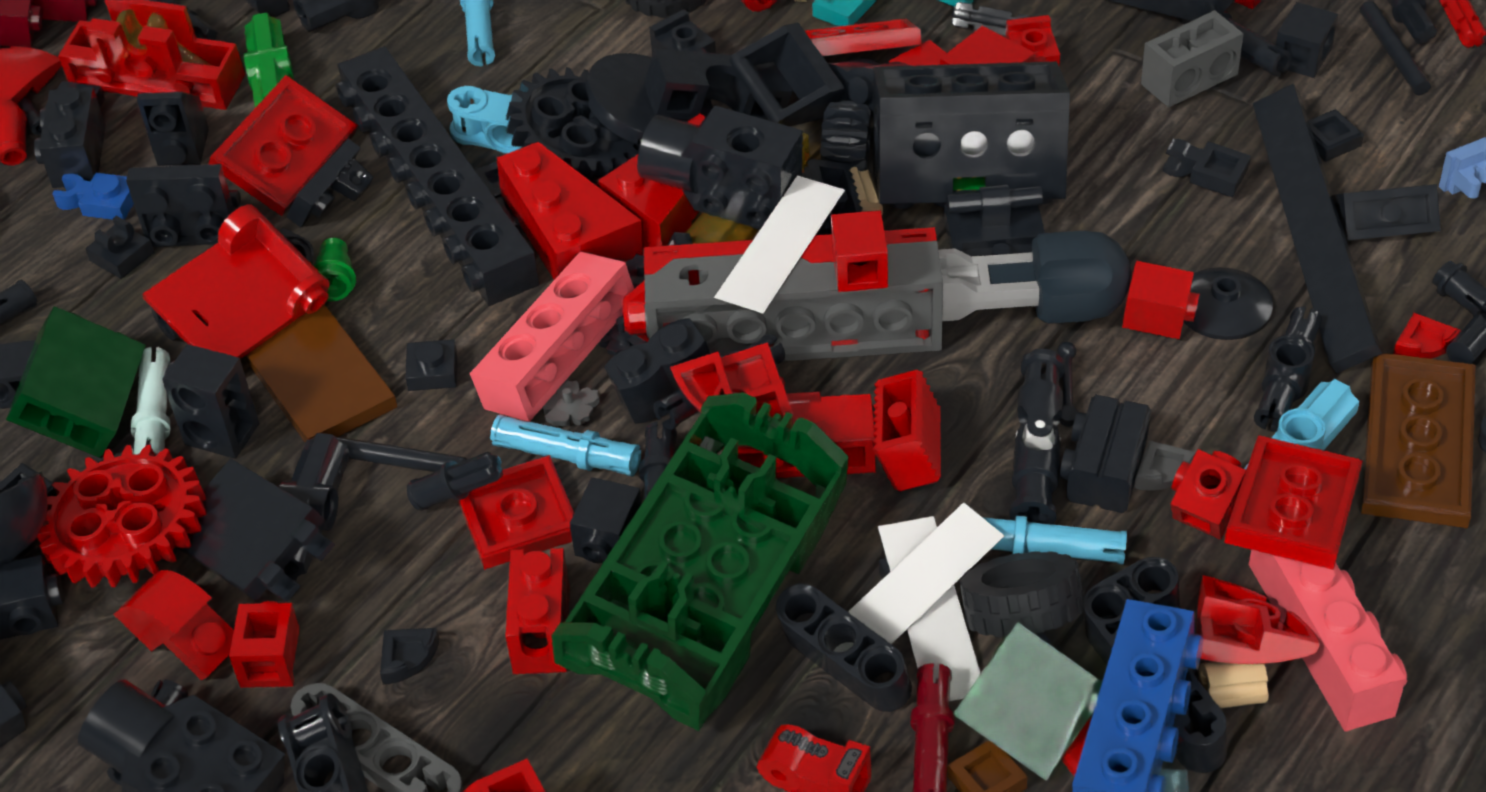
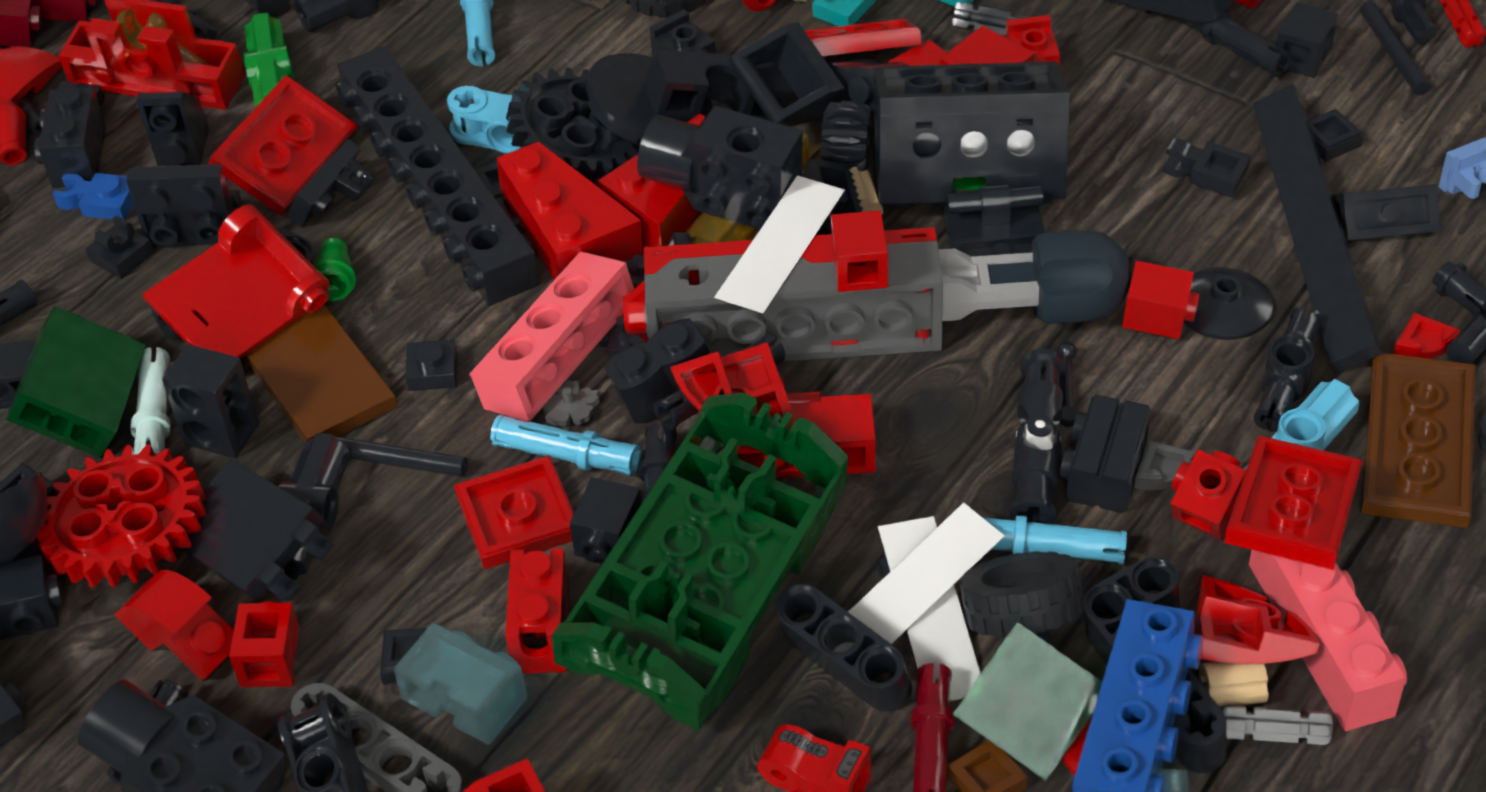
black axle [407,452,503,511] -> none
red brick [872,369,941,491] -> none
dark grey brick [1141,10,1244,108] -> none
none -> clear light blue brick [394,622,527,745]
none -> axle [1222,705,1333,745]

